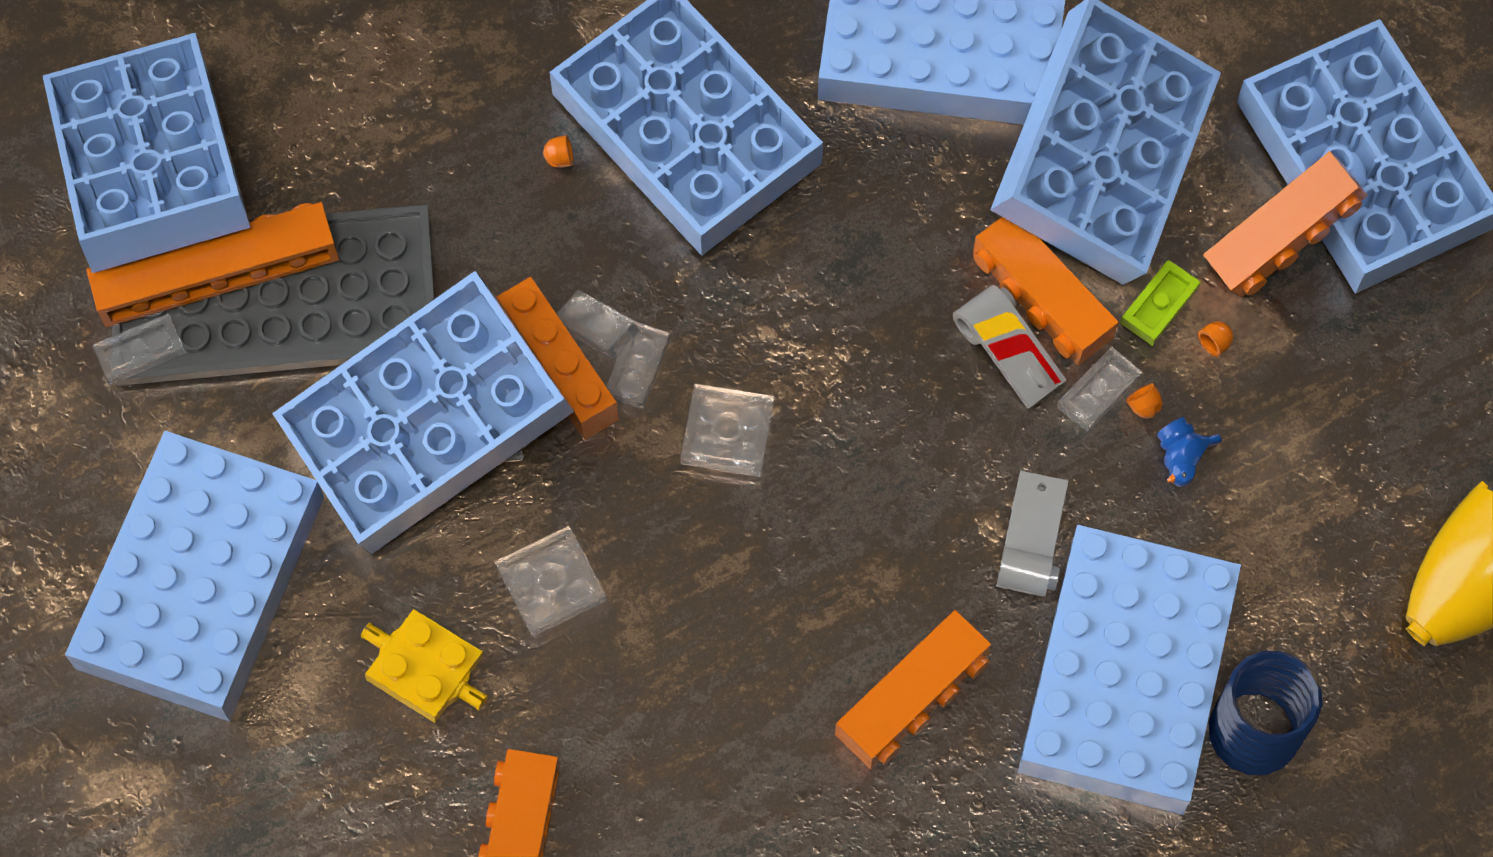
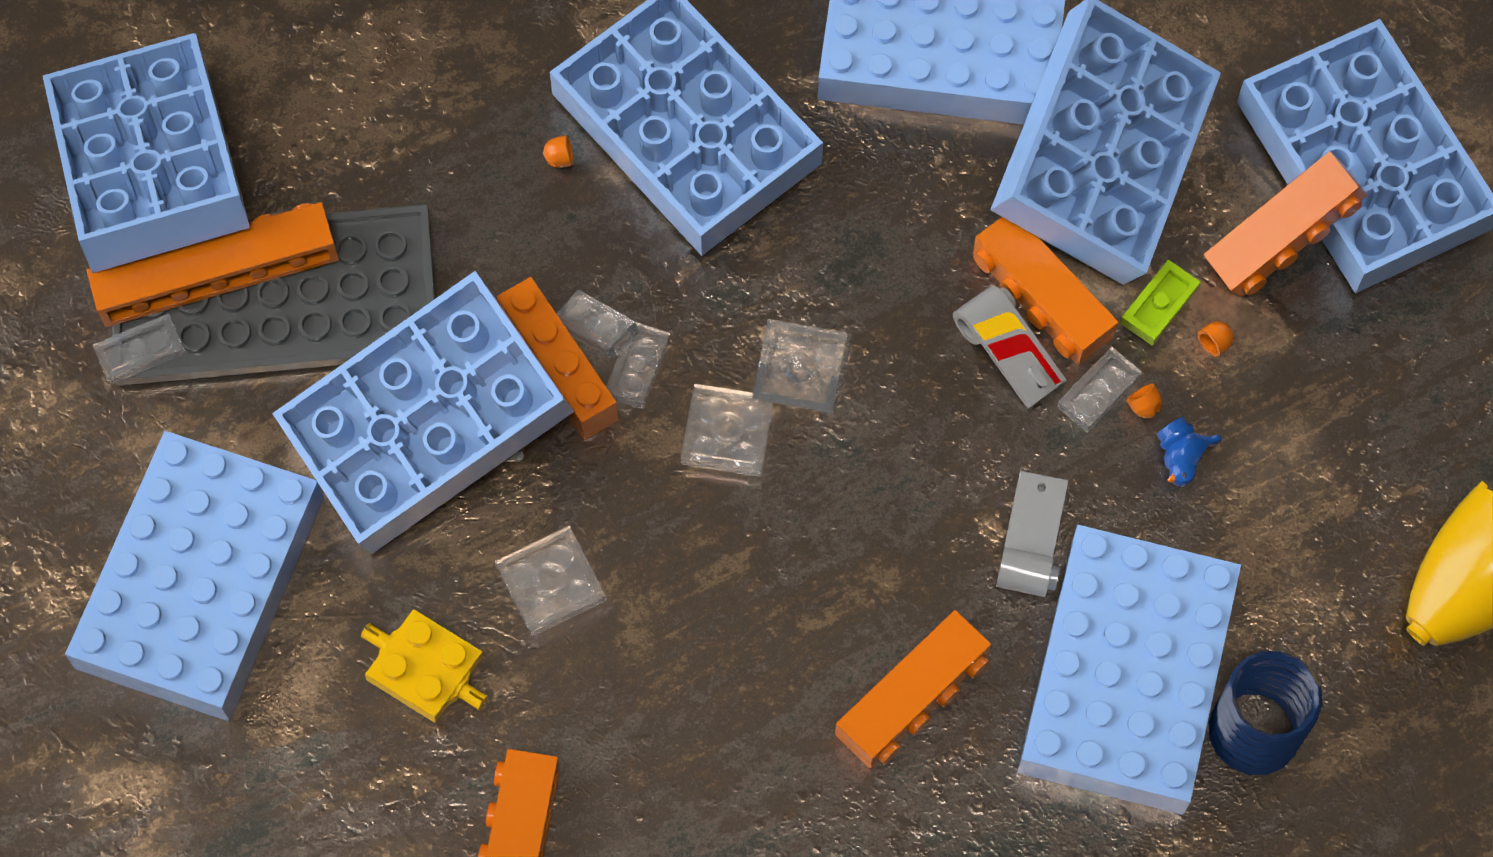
none -> clear slope [752,319,852,414]

